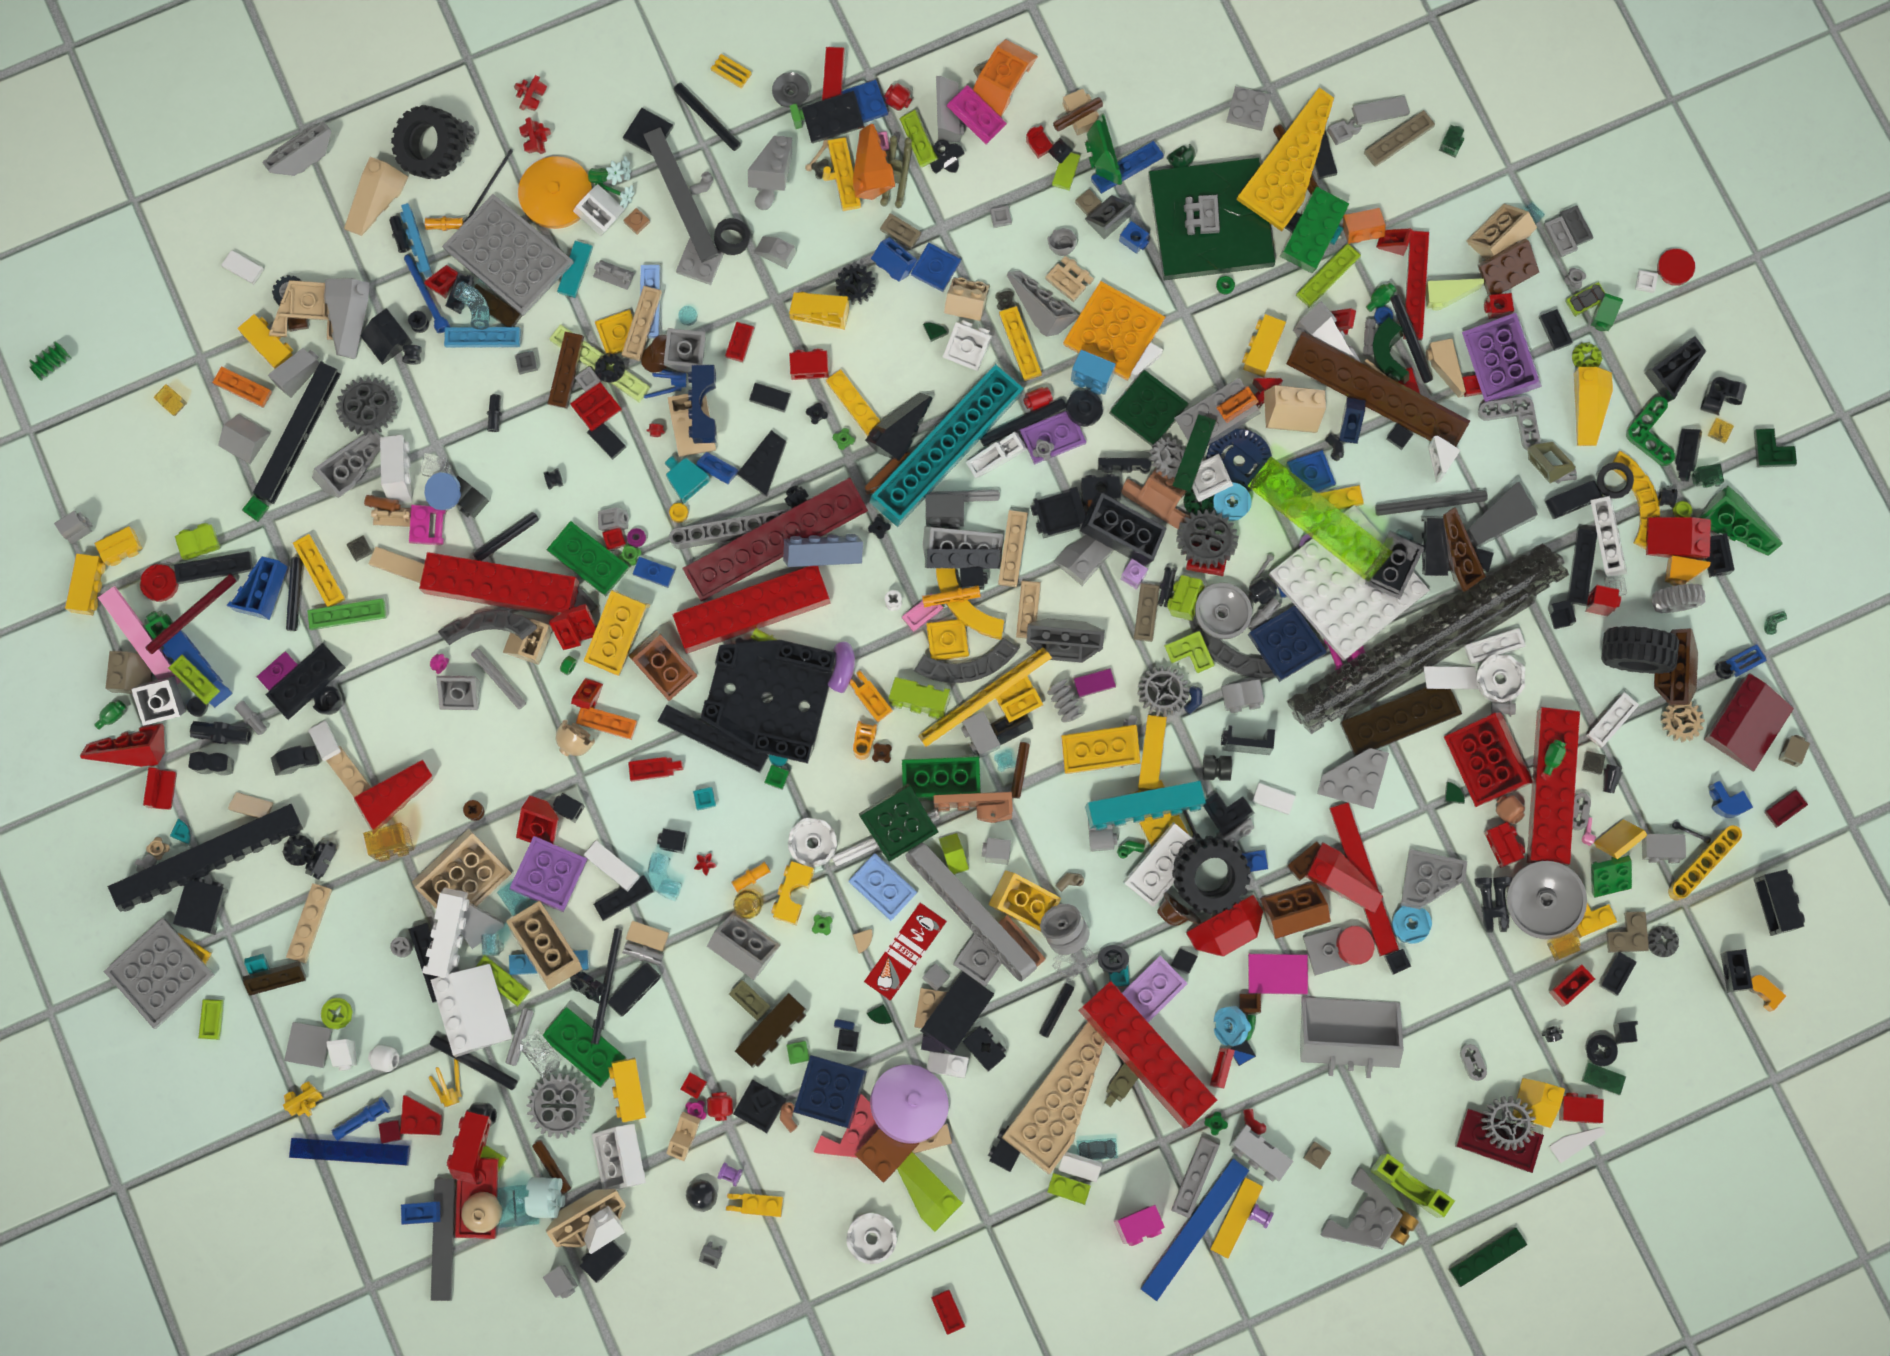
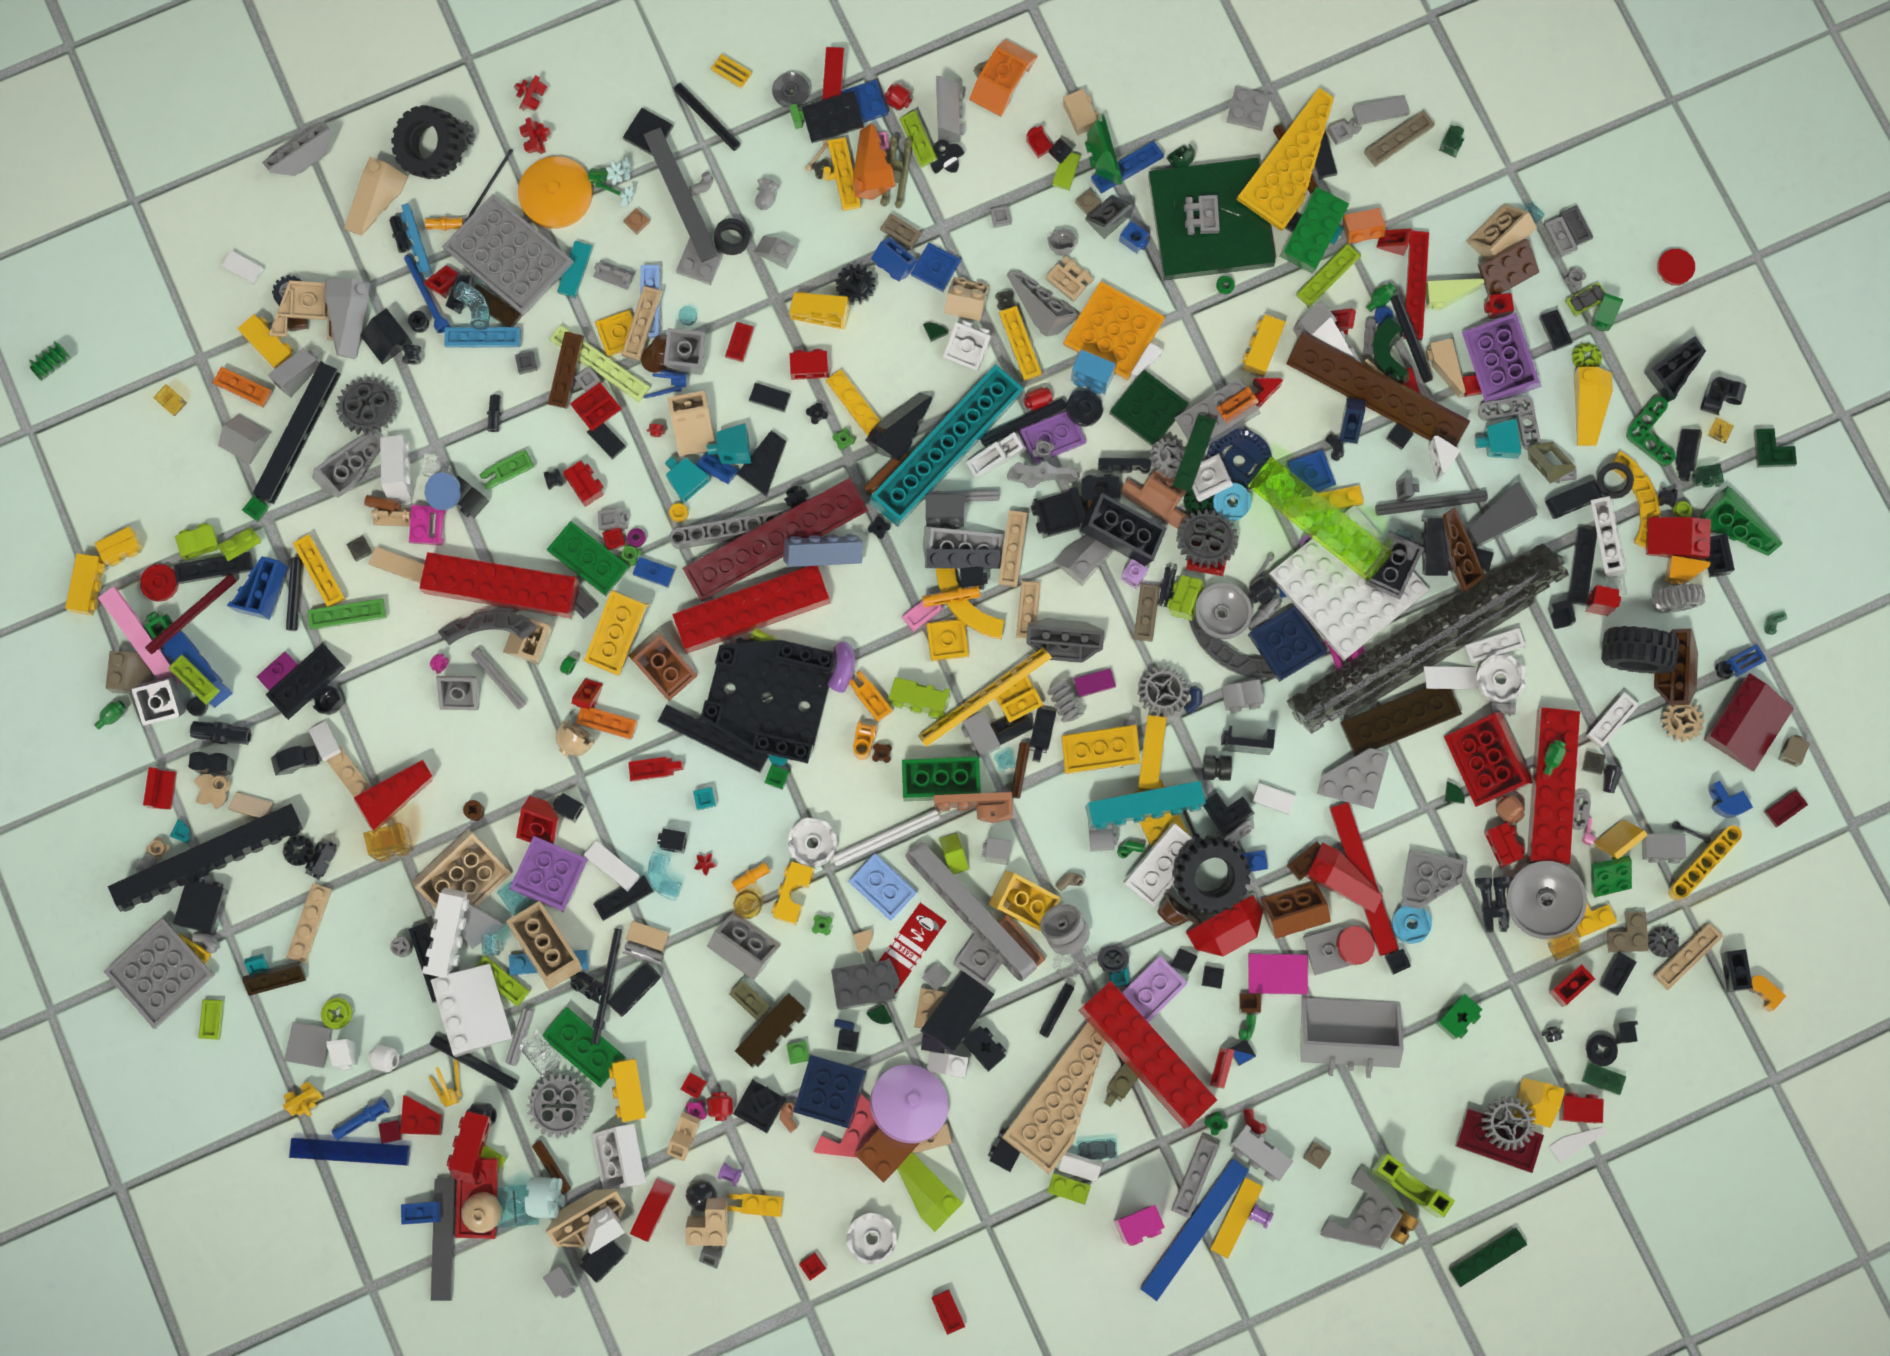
light grey brick [54,511,93,544] -> none
red wedge [80,723,165,767] -> none
light grey axle [234,701,267,735] -> none
black axle [473,512,539,561] -> none
red slope [549,604,597,650] -> none
white slope [573,184,625,236] -> none
black gear [595,353,625,383] -> none
dark blue arch [688,365,717,444] -> none
light grey wedge [748,136,792,191] -> none
dark green plate [859,783,939,862] -> none
white bush [885,590,902,611] -> none
dark grey tile [914,638,1019,683] -> none
dark pink tile [946,85,1007,145] -> none
reddish brown axle [1053,97,1103,132] -> none
lime plate [1164,630,1215,673] -> none
medium azure plate [1213,1006,1251,1046] -> none
tan slope [1264,385,1326,433] -> none
light grey beam [1460,1044,1487,1081] -> none
white tile [1635,270,1658,293] -> none
black piece [1754,869,1805,936] -> none
none -> light grey arm [192,932,218,953]
none -> tan plate [194,774,230,809]
none -> lime plate [218,527,261,561]
none -> bright green hinge [480,450,535,489]
none -> red brick [563,460,604,507]
none -> red slope [630,1179,675,1242]
none -> tan brick [685,1198,728,1246]
none -> teal torso [706,424,751,464]
none -> red tile [799,1252,826,1281]
none -> dark grey brick [831,960,896,1010]
none -> light grey animal [1007,462,1080,488]
none -> black hinge [1030,708,1056,763]
none -> black plate [1201,966,1224,989]
none -> dark grey tile [1396,477,1420,501]
none -> green brick [1436,993,1483,1040]
none -> teal torso [1475,419,1521,459]
none -> tan tile [1653,922,1723,990]

